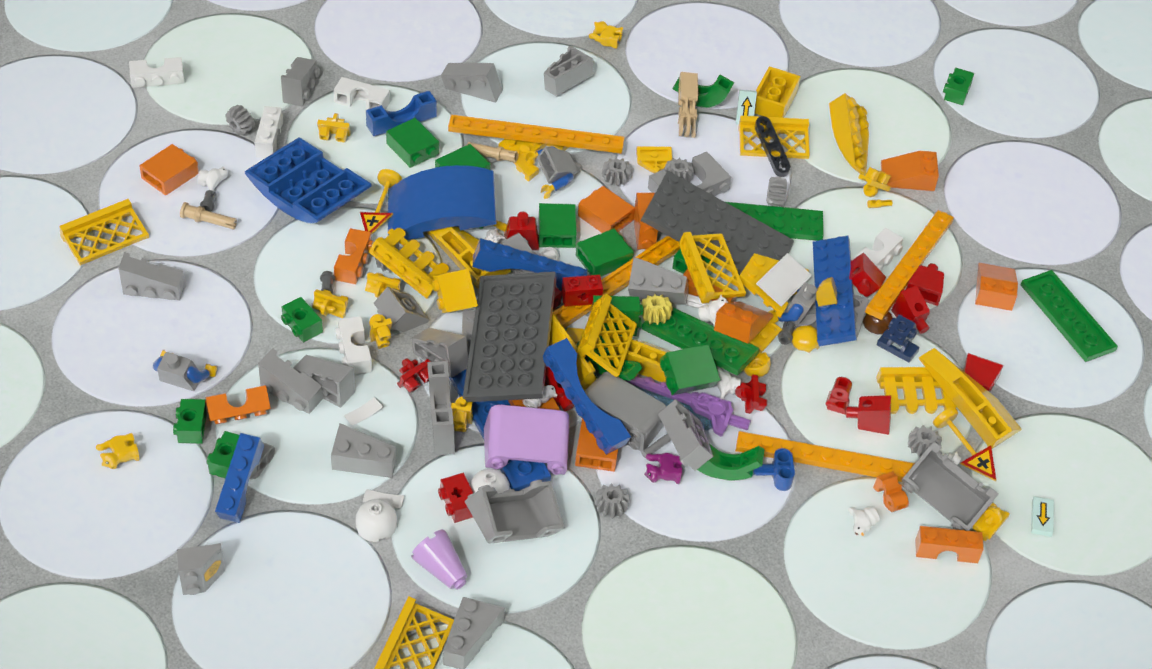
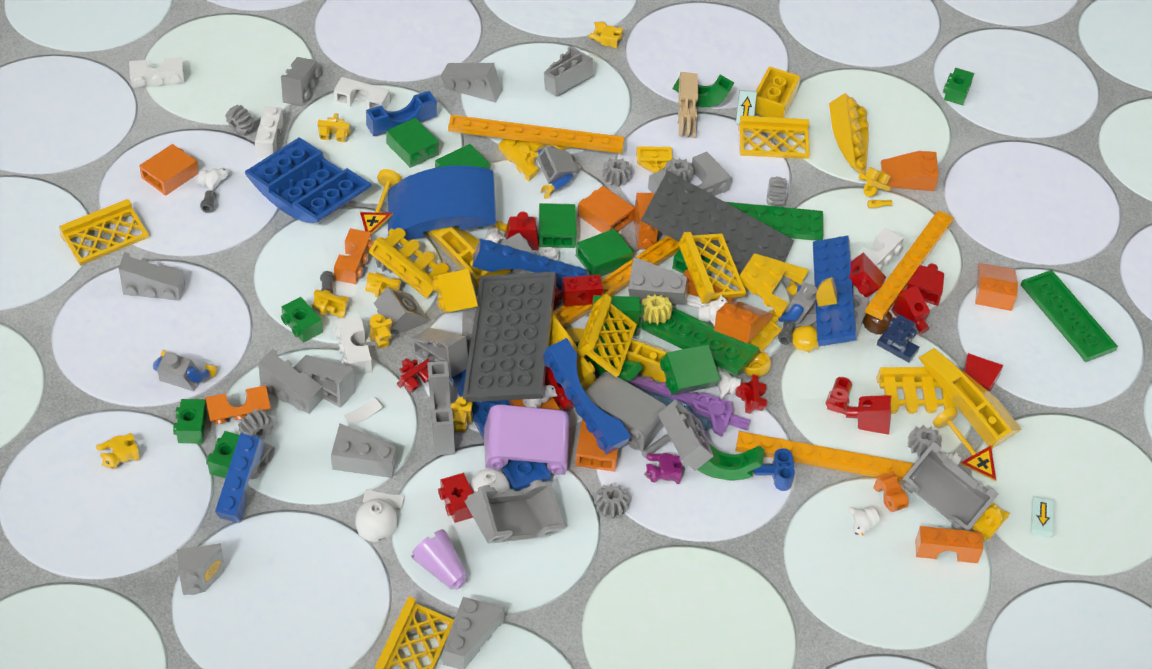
tan pin [180,202,237,230] -> none
tan pin [467,142,518,163] -> none
black beam [755,116,791,177] -> none
white sticker [756,253,812,306] -> none
none -> light grey gear [238,409,274,439]

